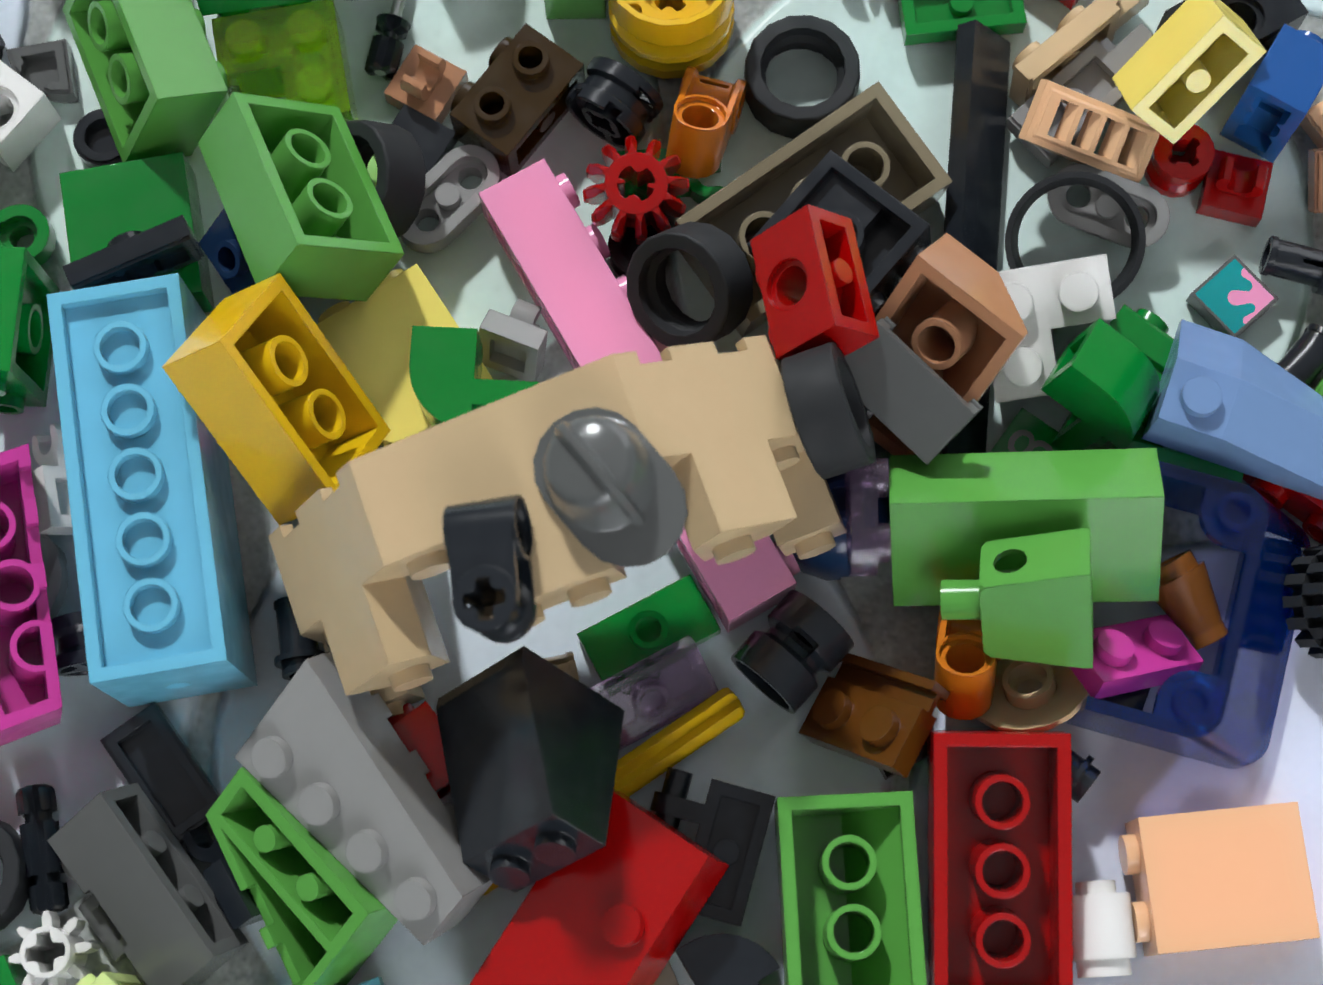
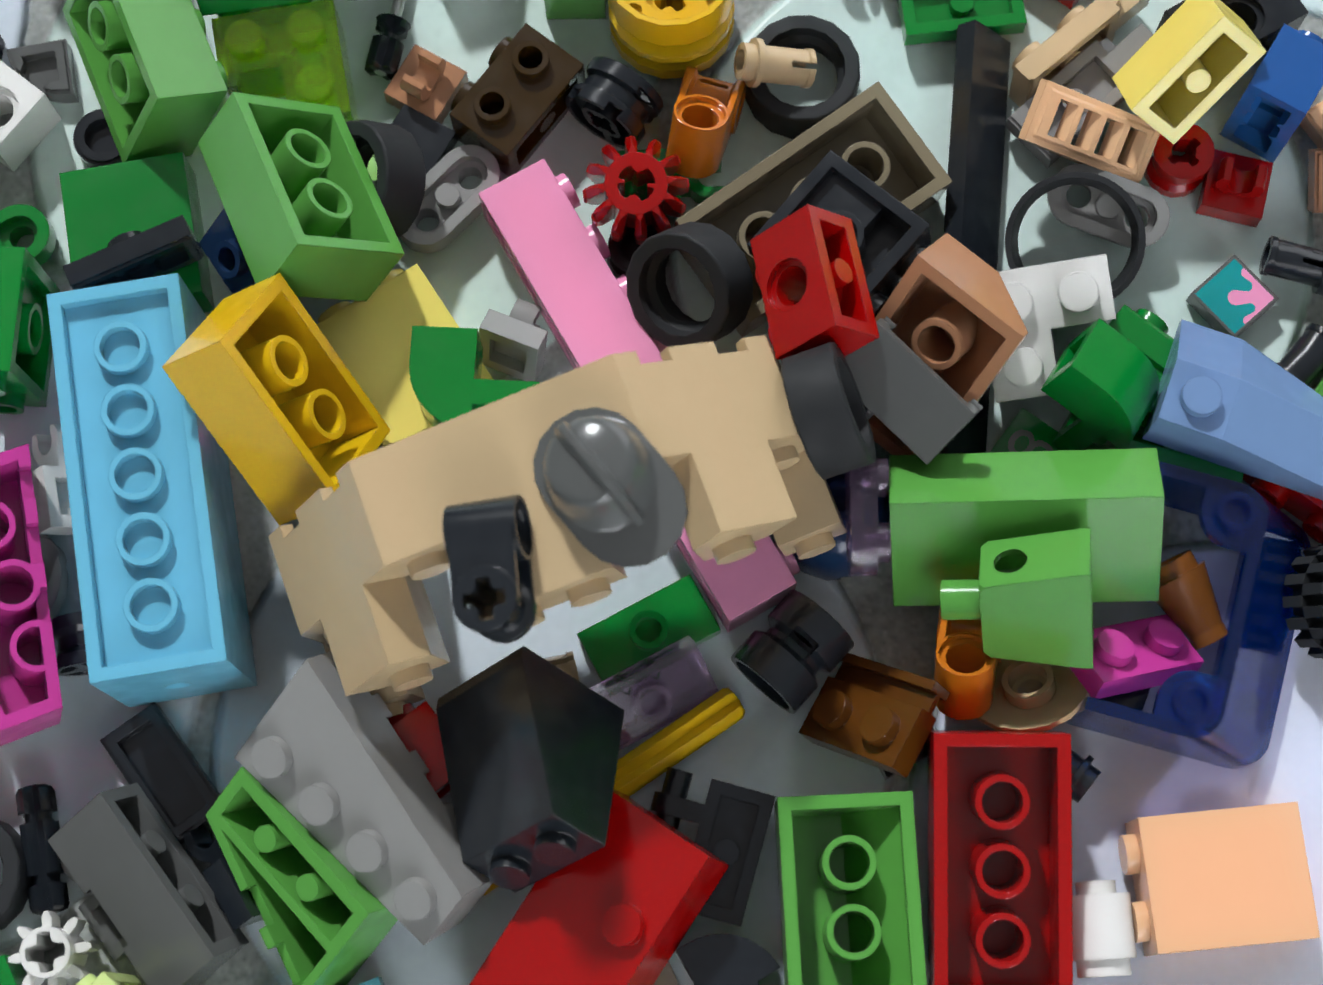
black pin [273,596,325,680] -> none
none -> tan pin [734,37,817,89]

